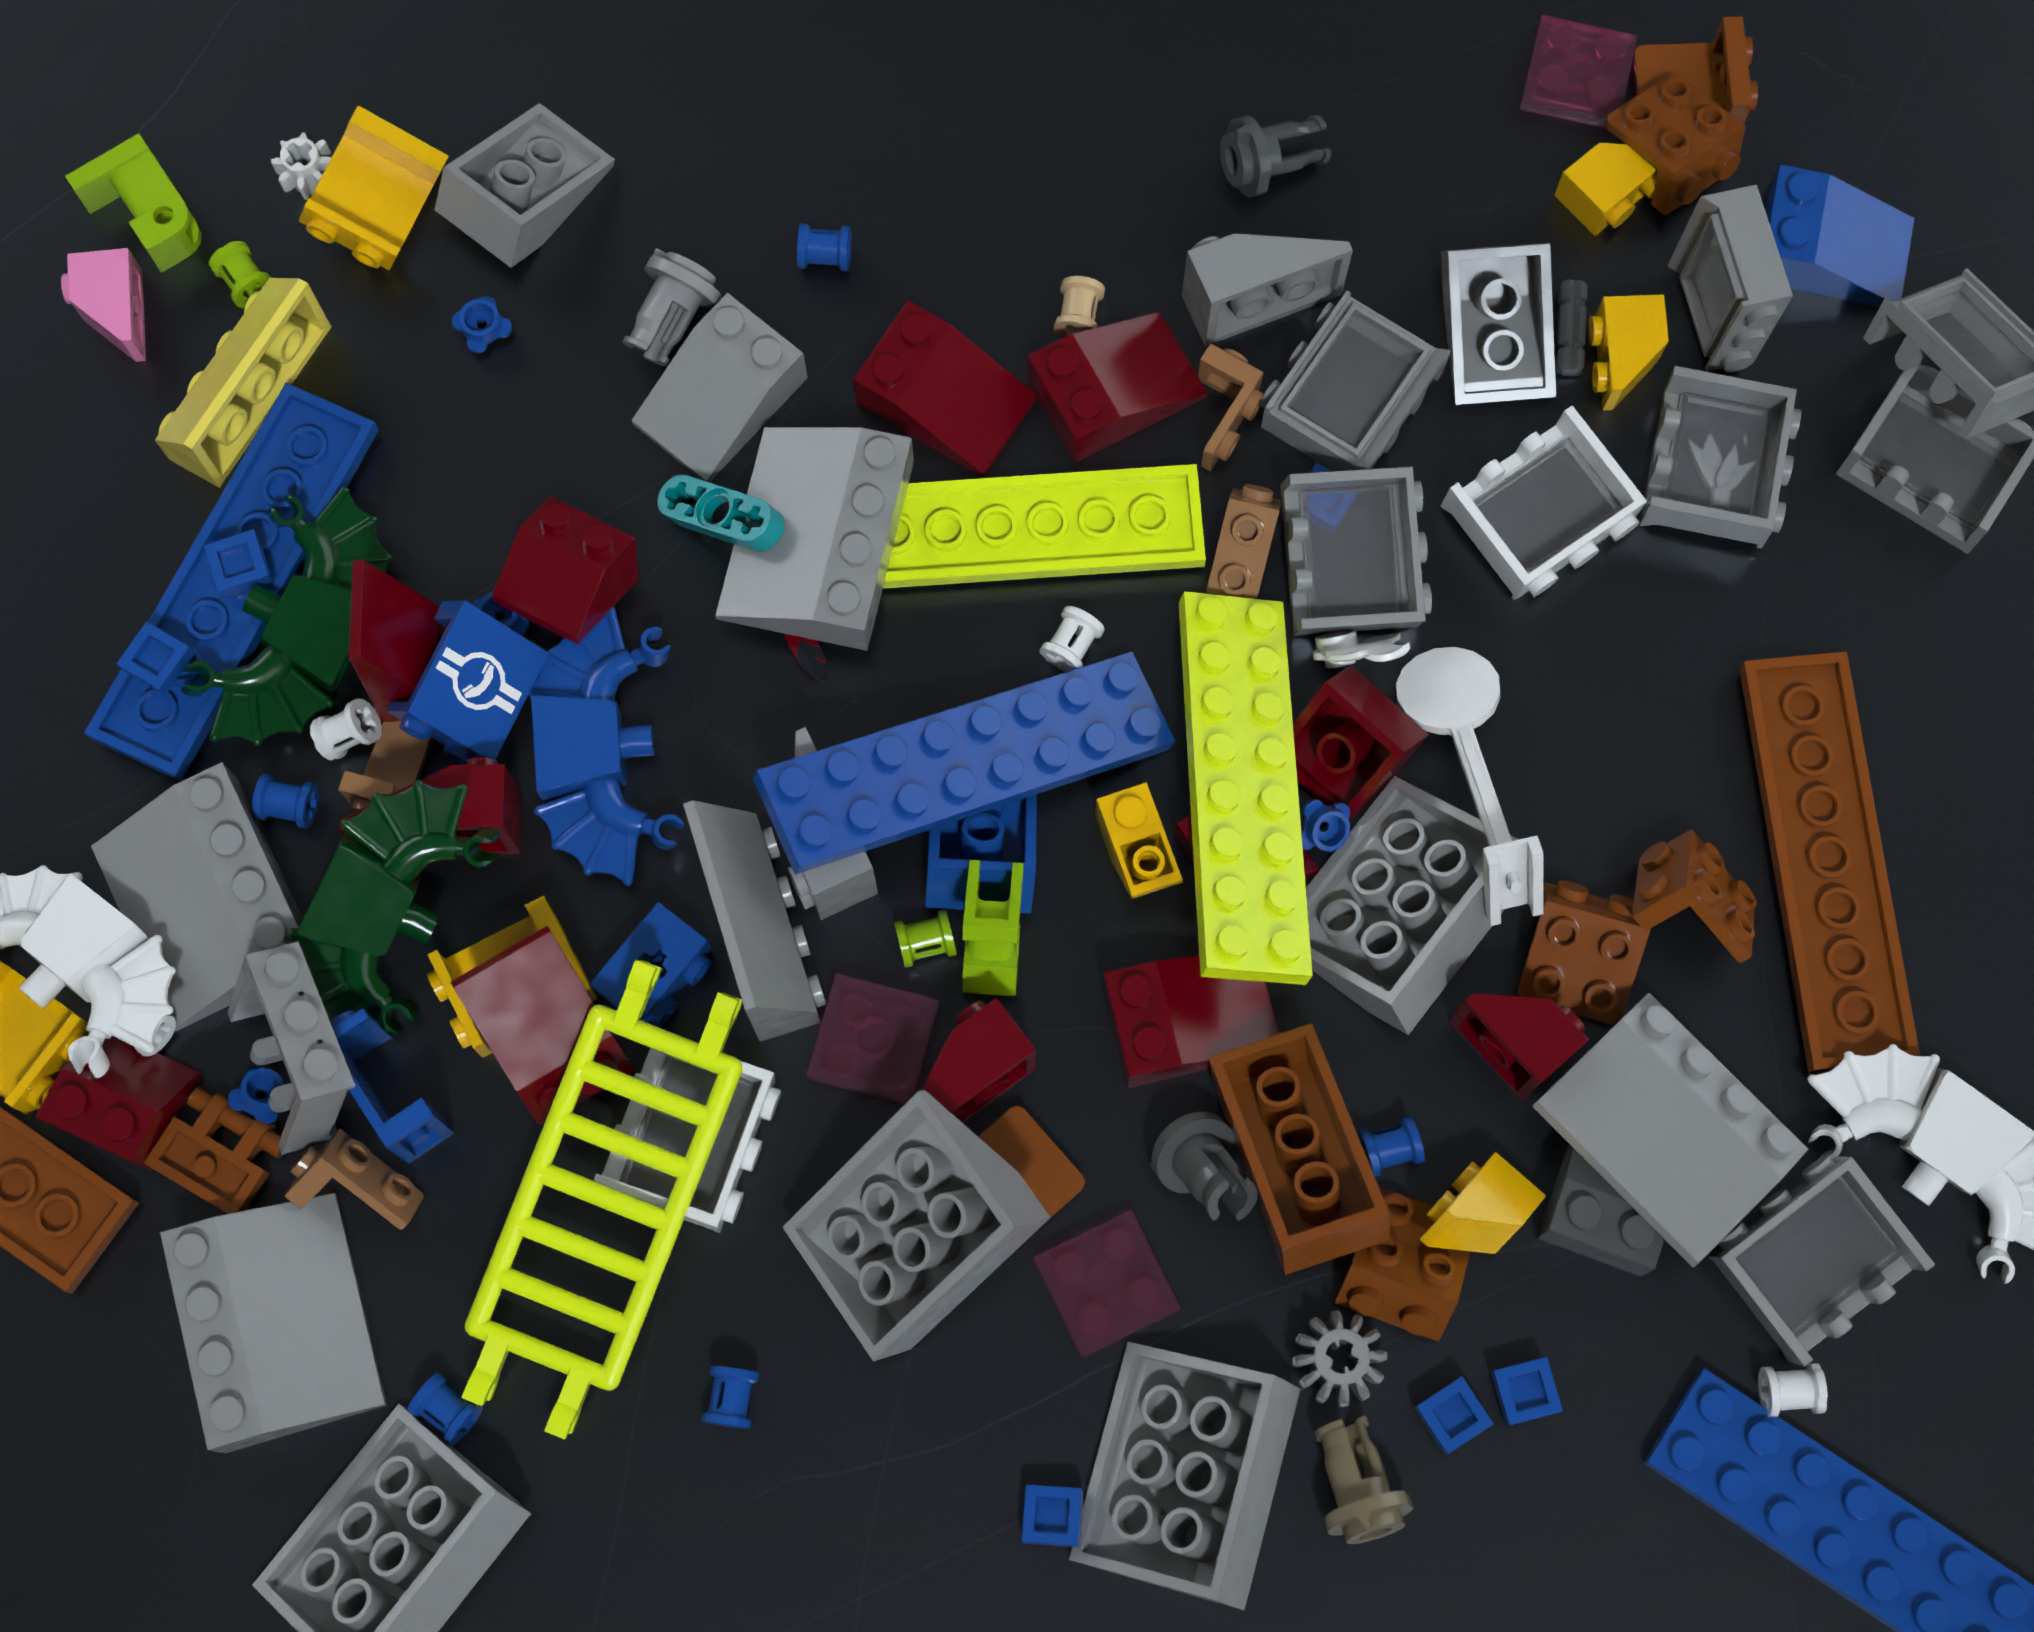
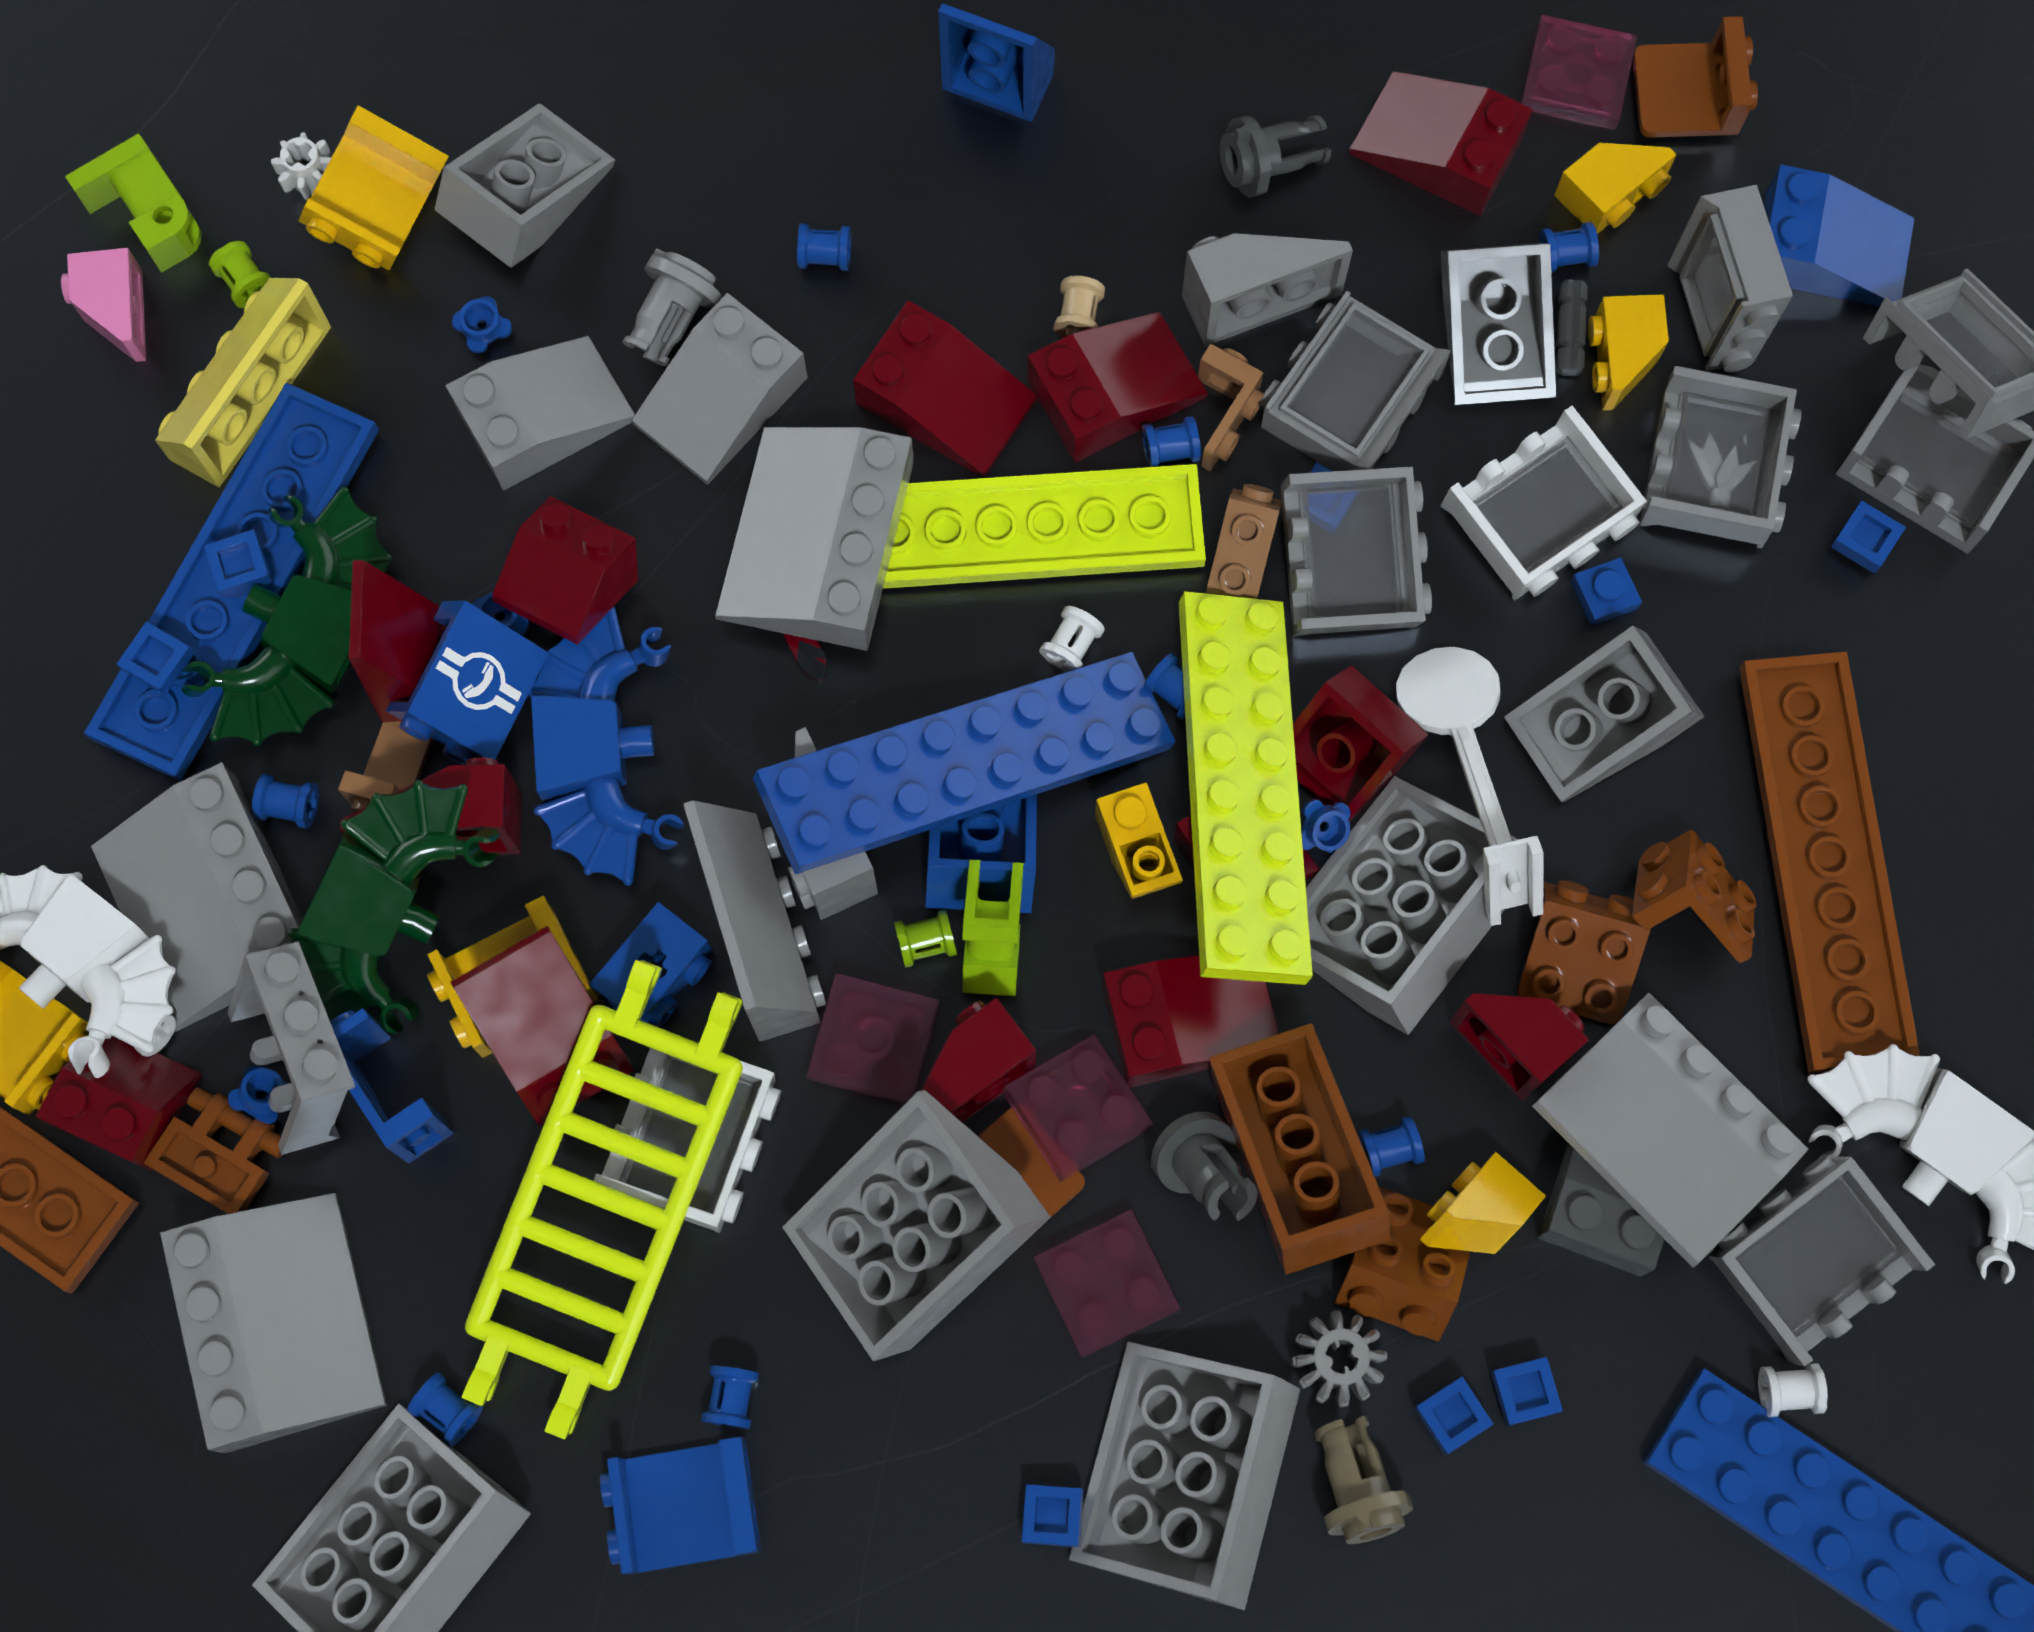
medium nougat bracket [284,1128,424,1229] -> none
white bush [310,698,382,761] -> none
teal beam [658,475,785,552] -> none
white plate [1312,630,1410,668] -> none
dark orange bracket [1606,74,1746,216] -> none
none -> light grey slope [445,336,635,491]
none -> blue panel [600,1437,762,1575]
none -> blue slope [938,3,1055,122]
none -> clear pink plate [1002,1035,1153,1182]
none -> blue bush [1141,416,1201,467]
none -> blue bush [1144,653,1185,721]
none -> dark red slope [1349,71,1533,216]
none -> light grey slope [1504,626,1705,803]
none -> blue bush [1538,222,1599,273]
none -> blue plate [1570,557,1642,626]
none -> blue plate [1831,500,1906,574]

